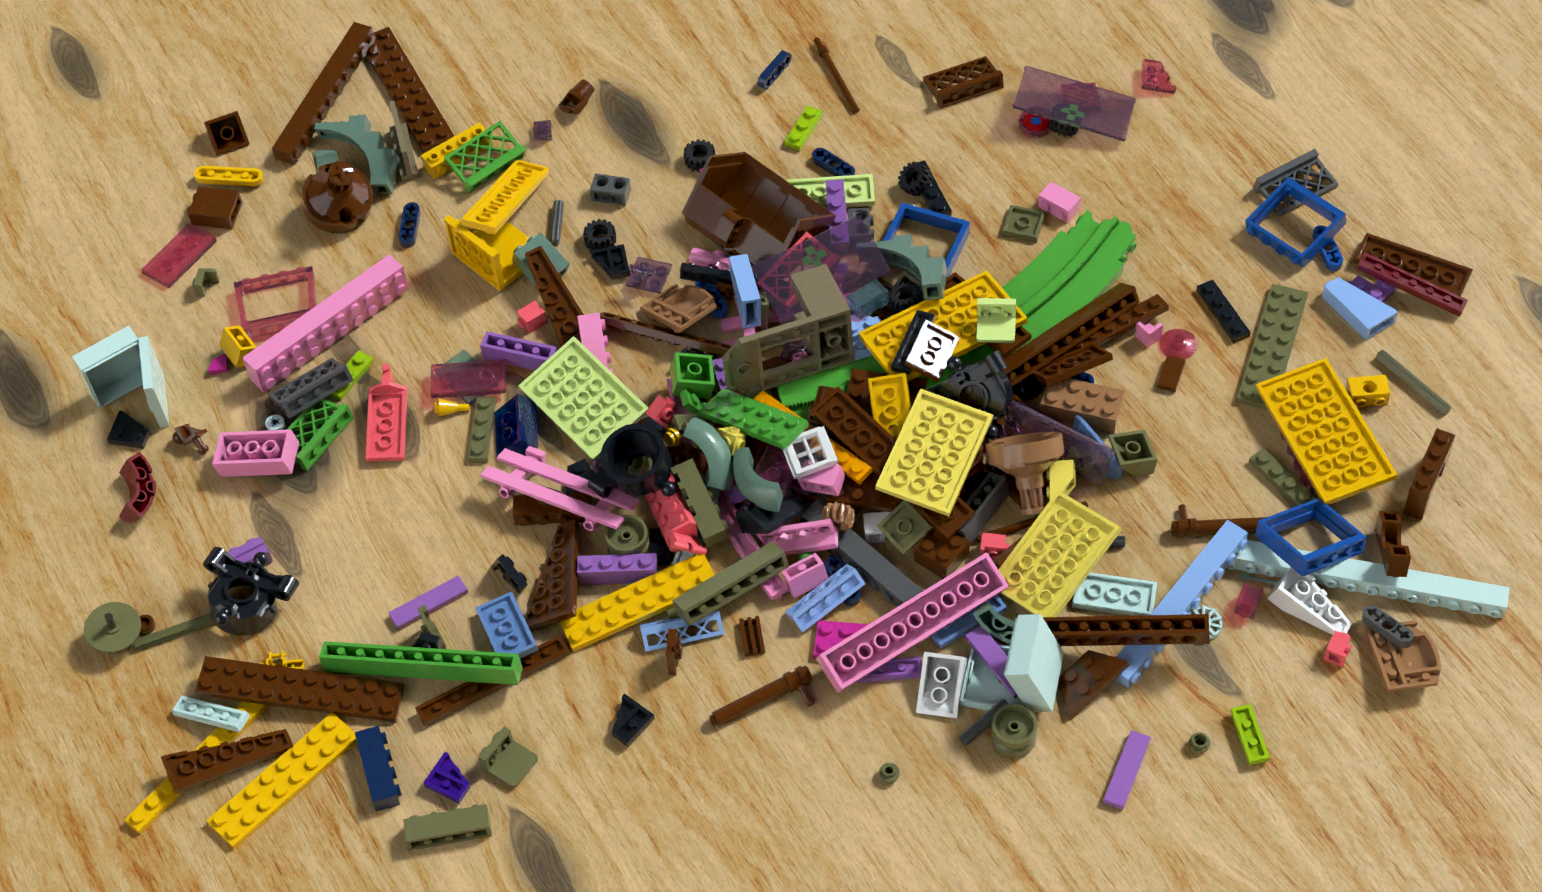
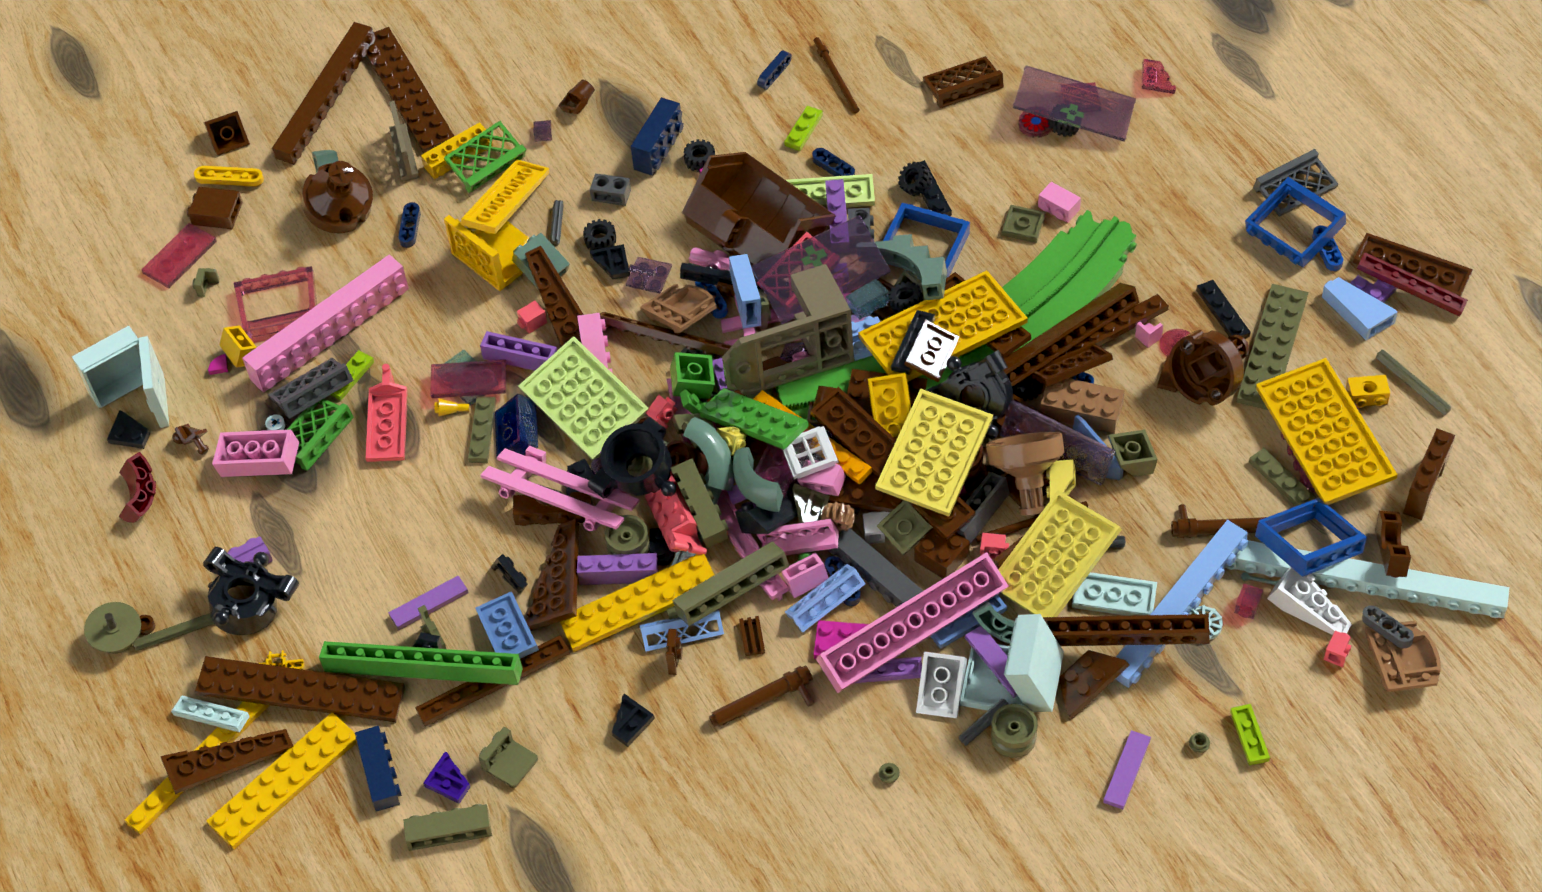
sand green arch [314,115,398,194] -> none
yellow plate [663,428,681,447] -> none
yellowish green bracket [976,298,1016,343] -> none
none -> dark blue brick [631,97,684,176]
none -> olive wing [792,483,830,528]
none -> reddish brown piece [1168,330,1249,406]

